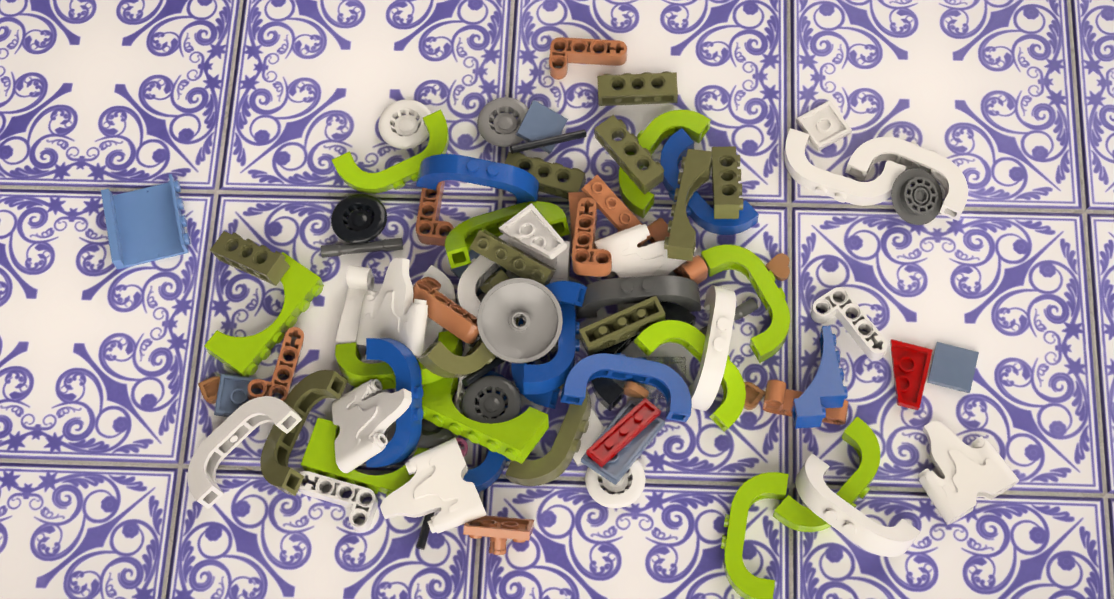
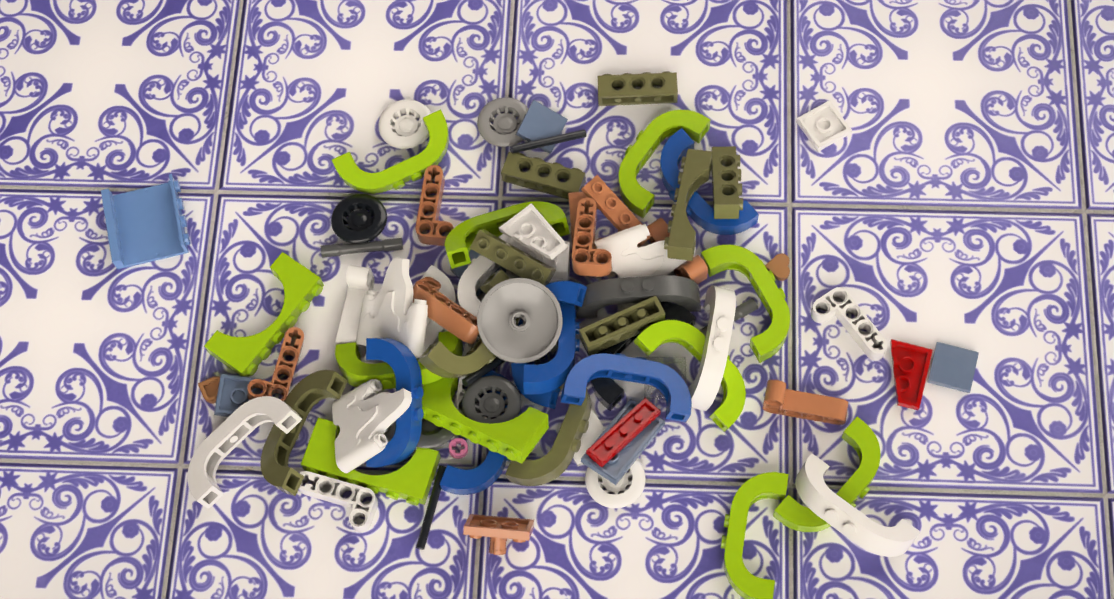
olive brick [210,231,290,286] -> none
white rock [380,438,487,534] -> none
blue arch [416,154,539,205] -> none
nougat beam [549,37,627,80] -> none
olive brick [594,115,664,194] -> none
medium nougat tile [623,381,649,399] -> none
medium nougat tile [744,382,765,410] -> none
white arch [784,128,907,206] -> none
arch [791,325,848,429] -> none
white arch [845,137,968,221] -> none
dark grey wheel [891,168,942,225] -> none
white rock [918,421,1019,525] -> none

